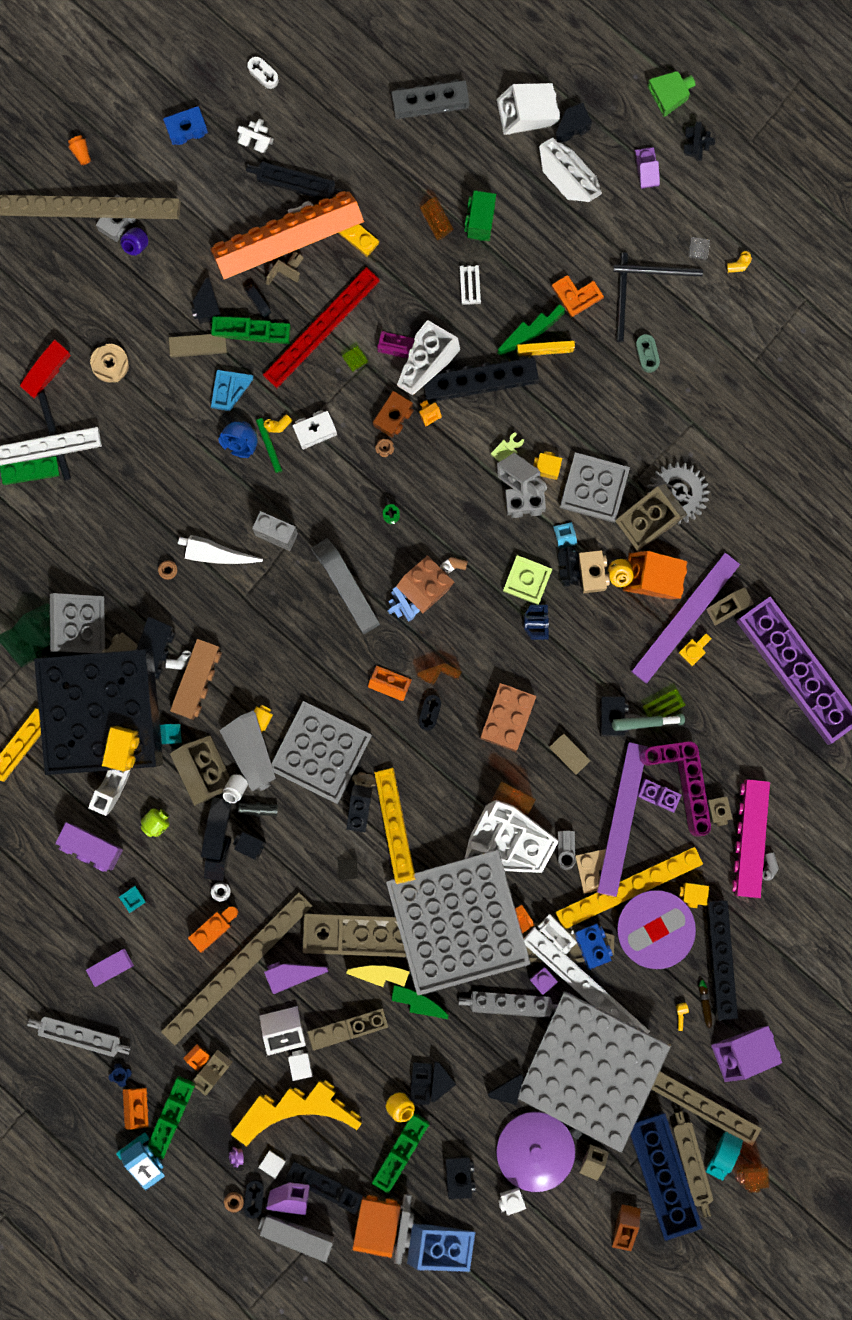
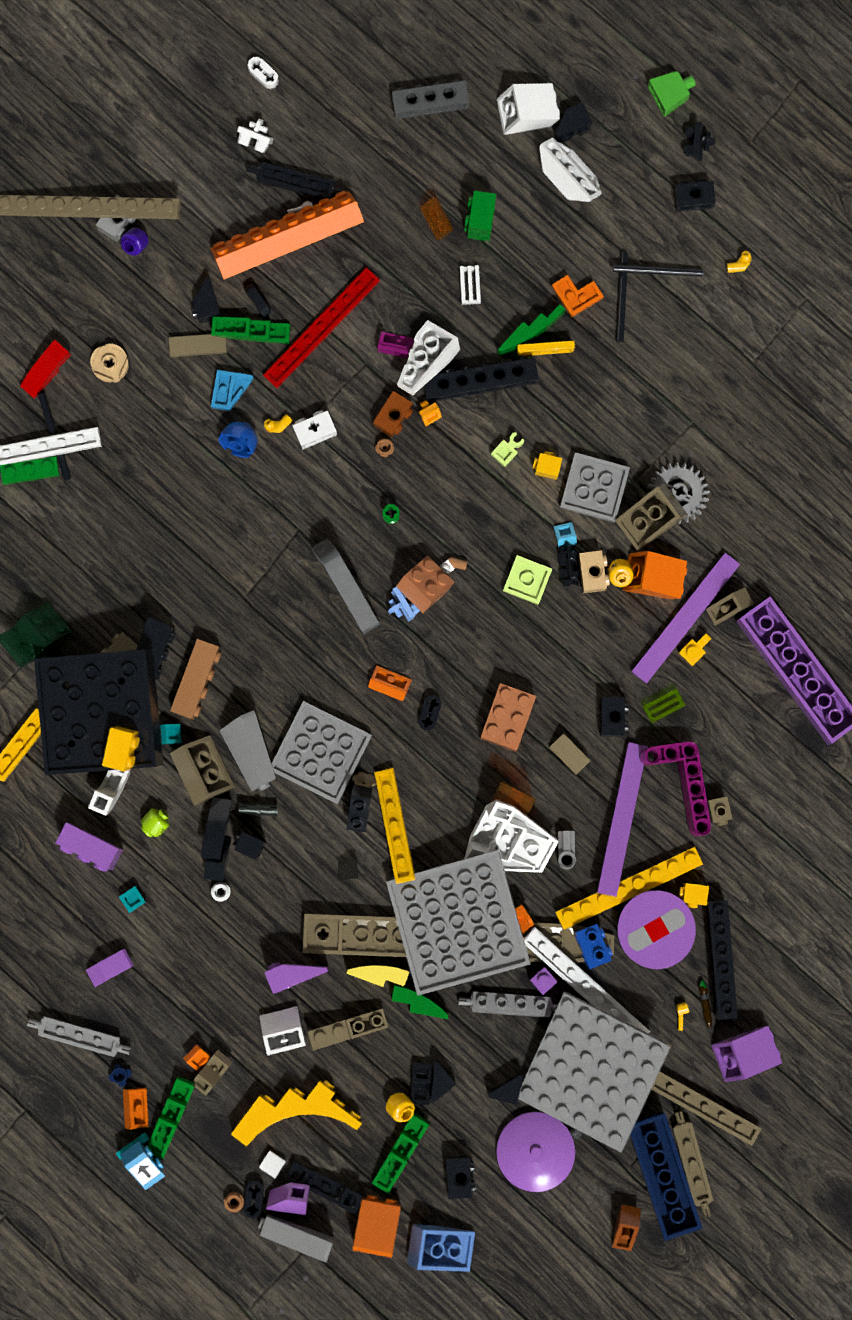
light grey plate [50,593,105,654] -> none
orange cone [68,135,91,165] -> none
medium nougat plate [158,560,178,580] -> none
dark tan plate [161,893,313,1046] -> none
blue brick [163,106,208,145] -> none
white arm [166,651,192,670] -> none
white piece [178,535,263,564] -> none
orange brick [188,907,238,953] -> none
white brick [223,775,248,803] -> none
medium lavender plate [229,1147,243,1168] -> none
light grey brick [252,511,298,551] -> none
yellow brick [254,705,273,733] -> none
green bar [256,418,282,473] -> none
dark tan bracket [266,252,303,285] -> none
white brick [288,1050,313,1081] -> none
yellow plate [339,224,379,257] -> none
clear neon green tile [342,346,368,373] -> none
light grey plate [393,1194,414,1264] -> none
clear orange slope [417,663,462,685] -> none
light grey brick [497,453,547,497] -> none
white brick [498,1187,526,1215] -> none
light grey brick [505,489,546,518] -> none
dark blue piece [524,605,549,640] -> none
white hinge [538,915,577,954] -> none
tan plate [575,849,606,894] -> none
dark tan brick [579,1145,609,1181] -> none
sand green piece [612,714,685,731] -> none
slope [635,148,660,188] -> none
sand green plate [636,334,660,373] -> none
medium lavender slope [637,779,682,813] -> none
clear plate [688,237,710,260] -> none
teal brick [705,1131,743,1181] -> none
dark pink brick [732,780,770,898] -> none
clear orange brick [736,1163,769,1192] -> none
light grey arm [762,852,779,881] -> none
none -> black brick [674,179,716,212]

